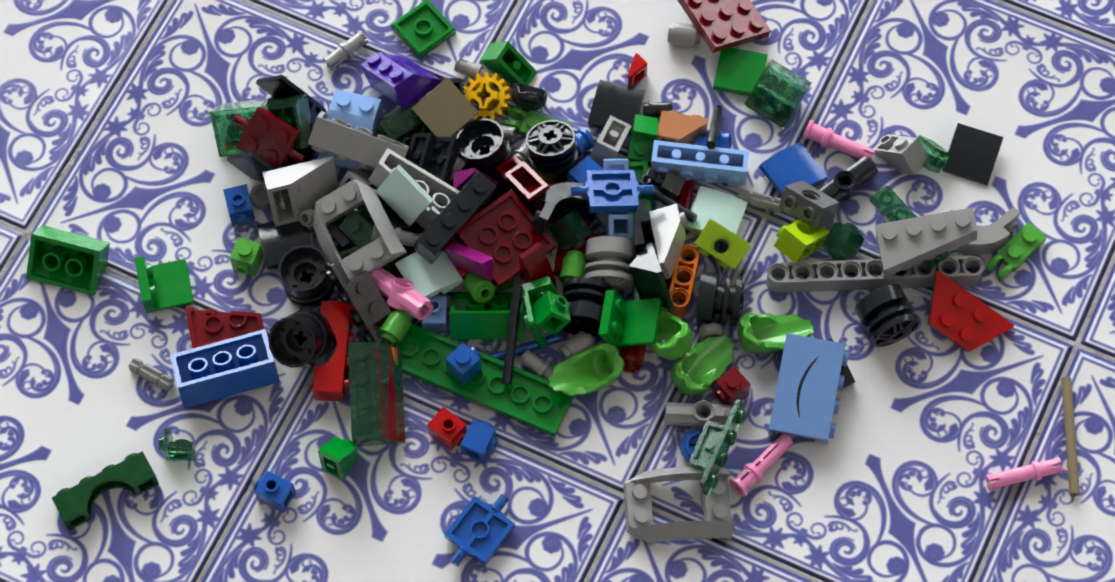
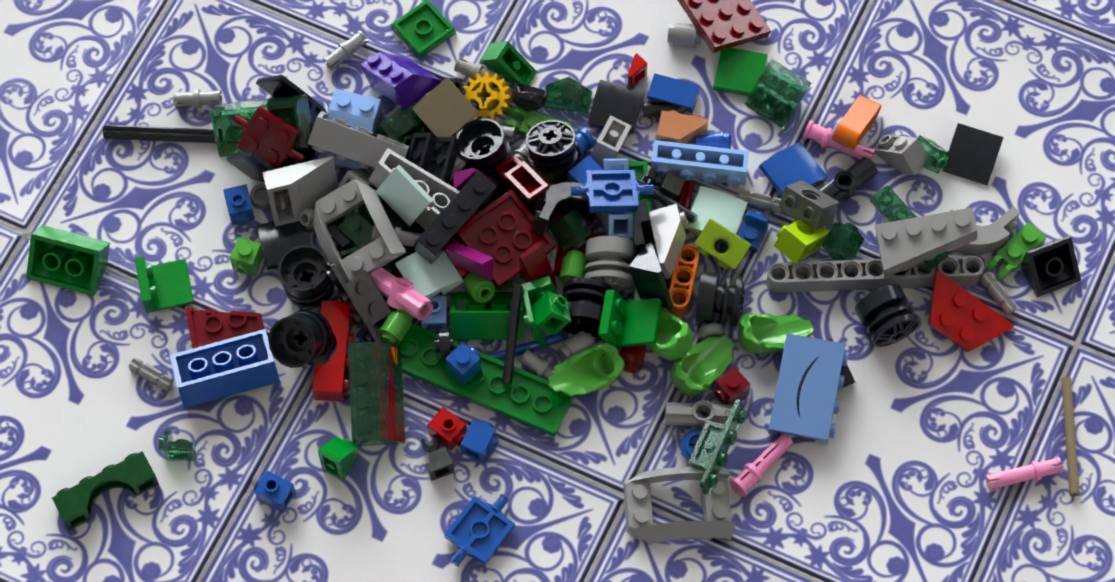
green slope [626,114,658,165] -> none
black bar [706,105,723,149] -> none
none -> black axle [103,125,220,143]
none -> light grey pin [173,89,222,108]
none -> pearl dark grey piece [421,434,455,481]
none -> black wheel [434,328,453,361]
none -> clear green slope [543,77,592,114]
none -> blue hinge [647,73,700,113]
none -> blue bracket [738,210,769,253]
none -> beam [832,95,882,150]
none -> light grey axle [980,272,1018,315]
none -> black slope [1021,236,1081,297]

